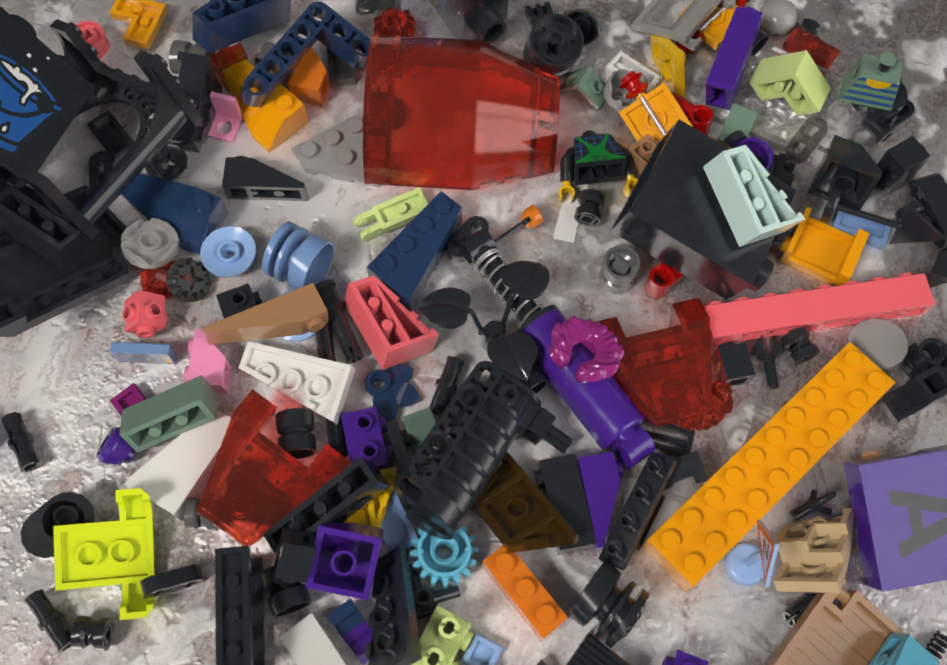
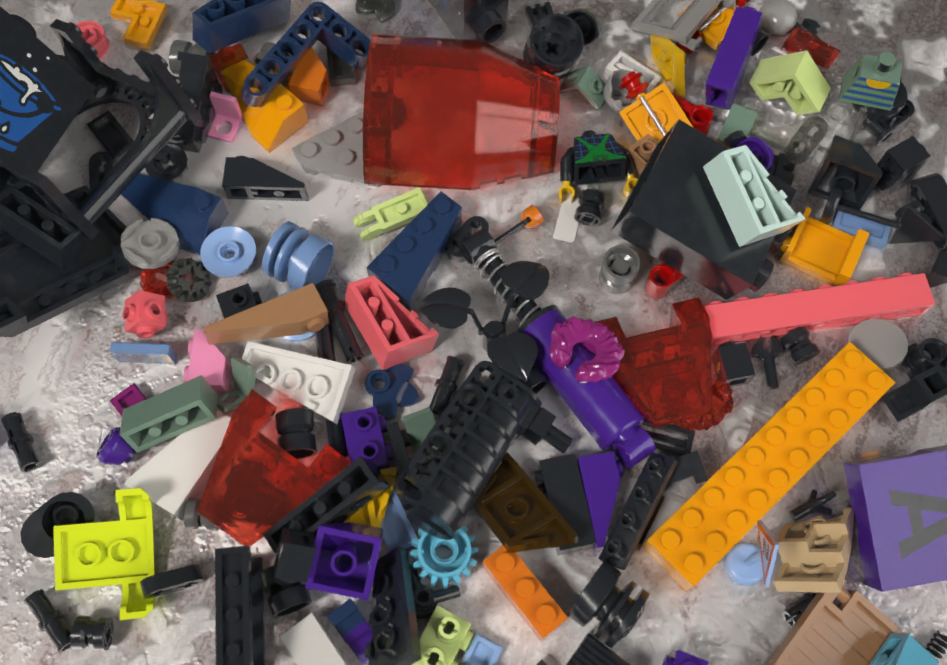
clear red gear [373,5,416,50] -> none
none -> sand green bracket [217,356,256,412]

